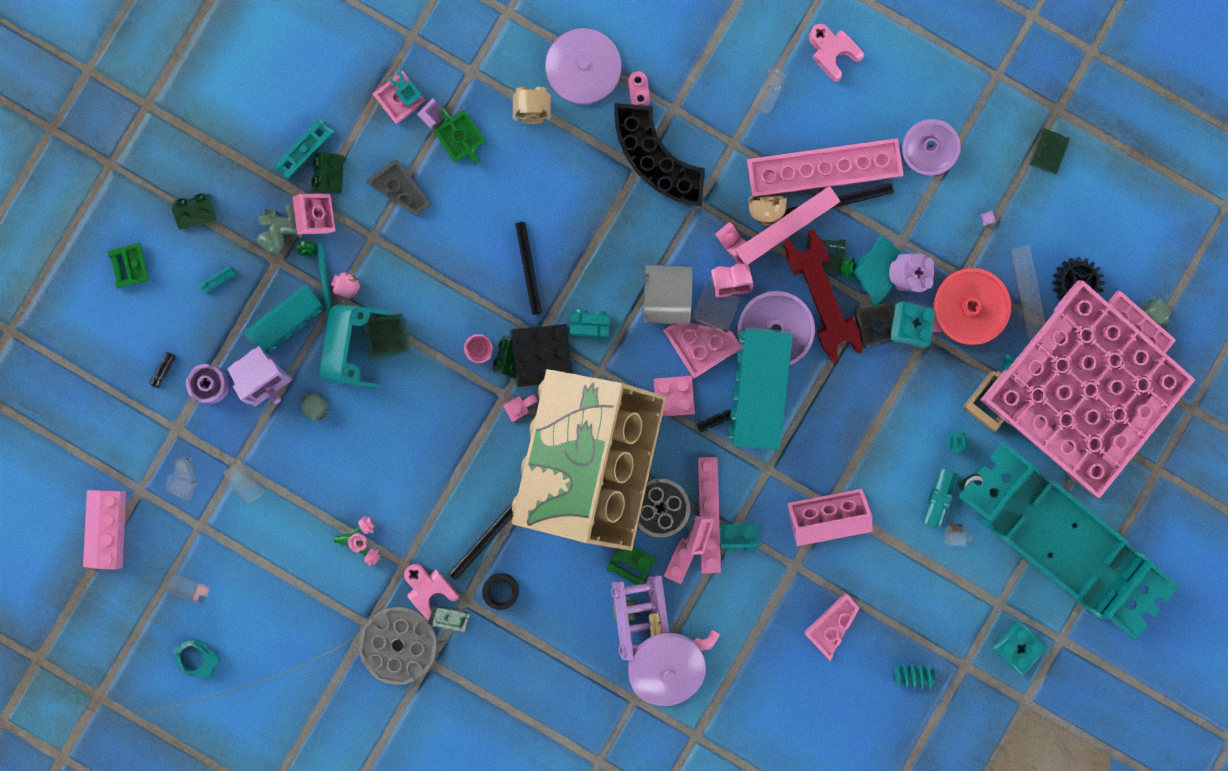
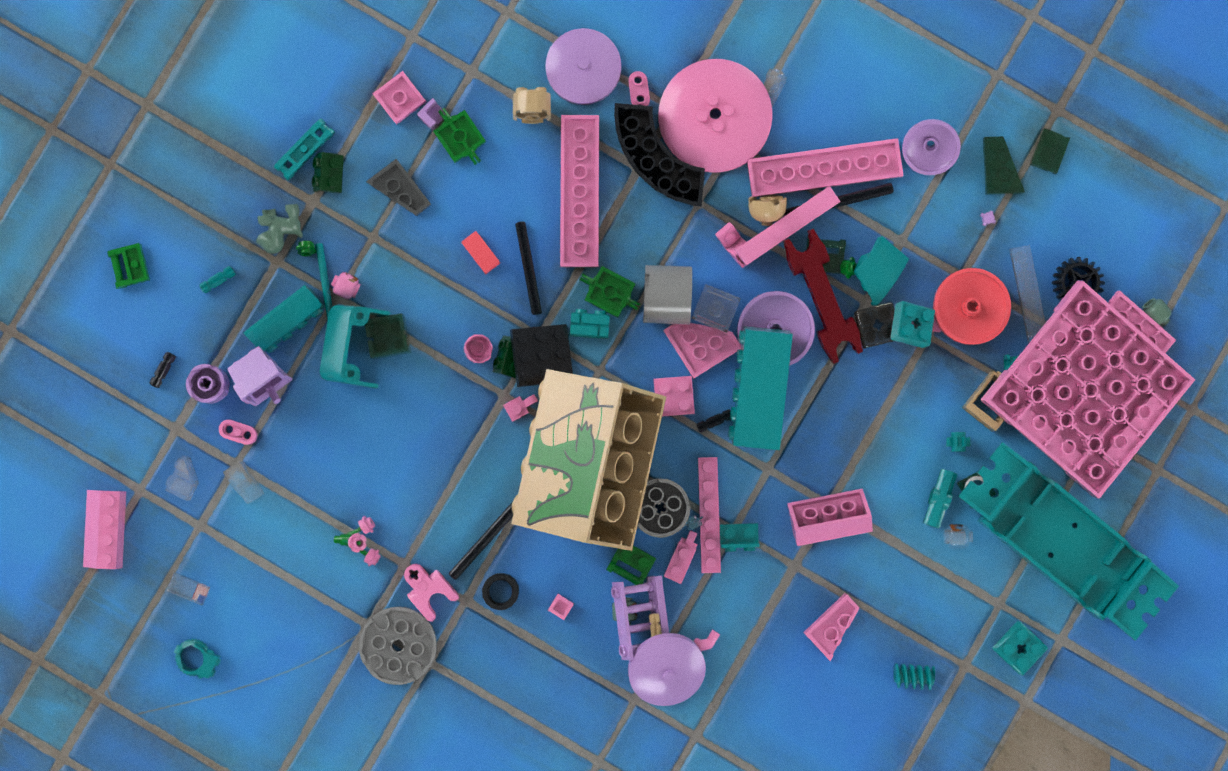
dark green bracket [172,193,217,230] -> none
bright pink brick [292,194,335,234] -> none
sand green head [301,393,329,421] -> none
teal plate [389,72,422,108] -> none
clear green plate [428,605,470,632] -> none
bright pink tile [685,516,714,555] -> none
bright pink brick [711,263,753,297] -> none
bright pink piece [808,24,864,82] -> none
lavender brick [889,253,934,292] -> none
none -> bright pink plate [219,420,258,445]
none -> coral slope [461,231,500,274]
none -> bright pink plate [548,593,574,620]
none -> bright pink plate [560,115,599,268]
none -> green plate [579,266,641,318]
none -> bright pink dish [658,59,772,173]
none -> clear green wing [983,136,1025,195]

